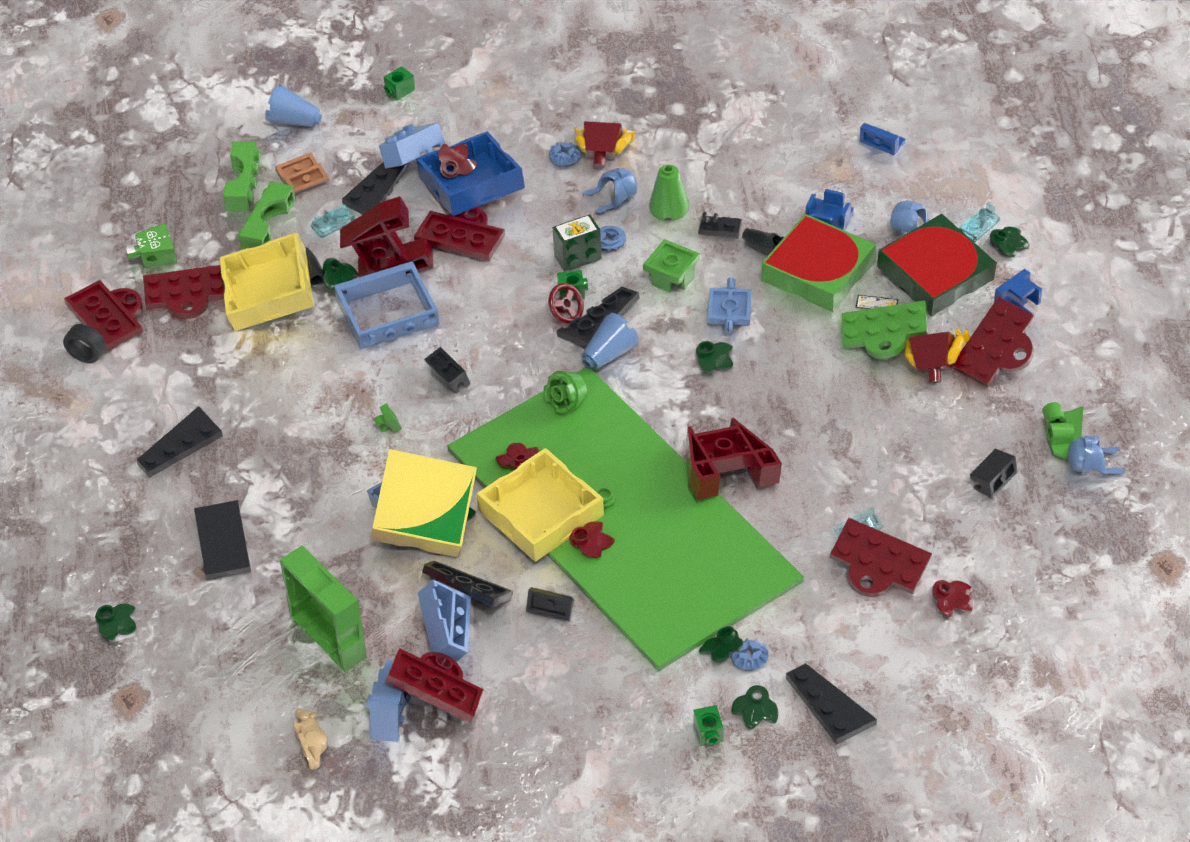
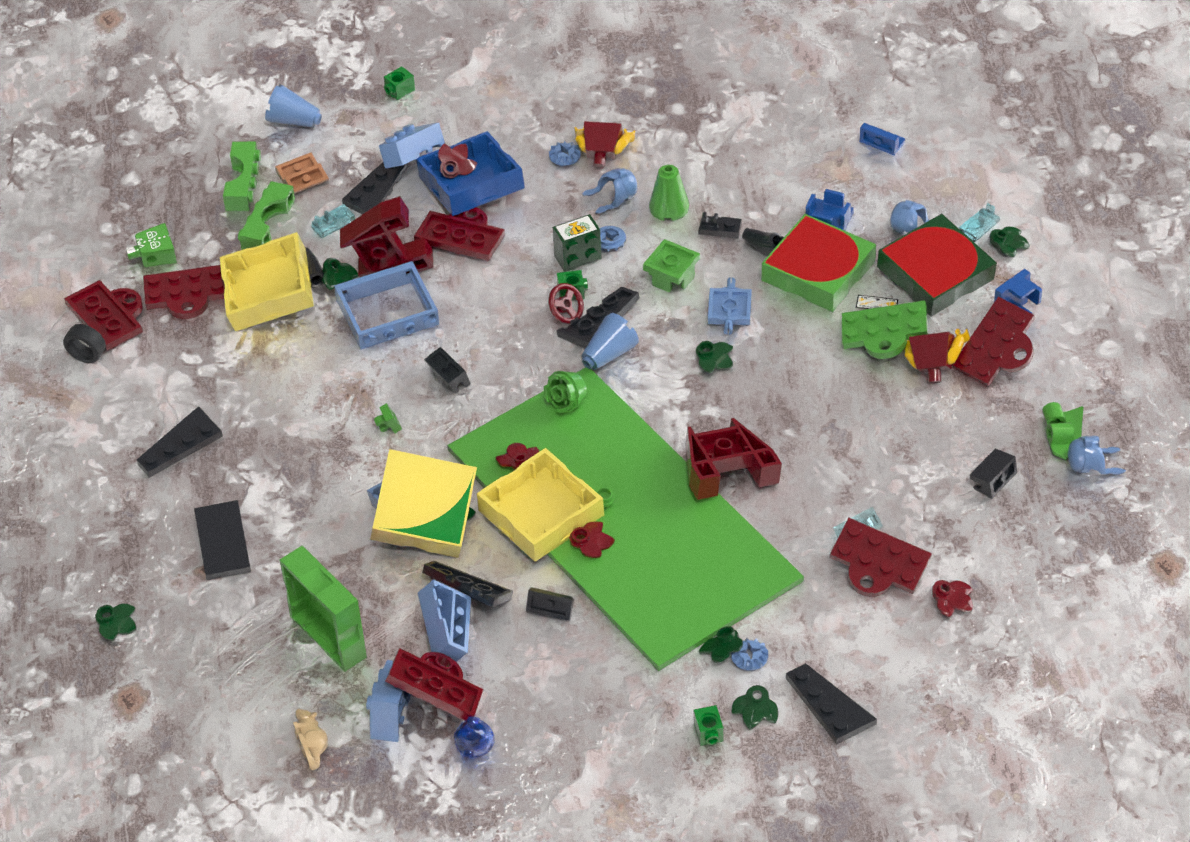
none -> clear blue helmet [454,717,495,758]

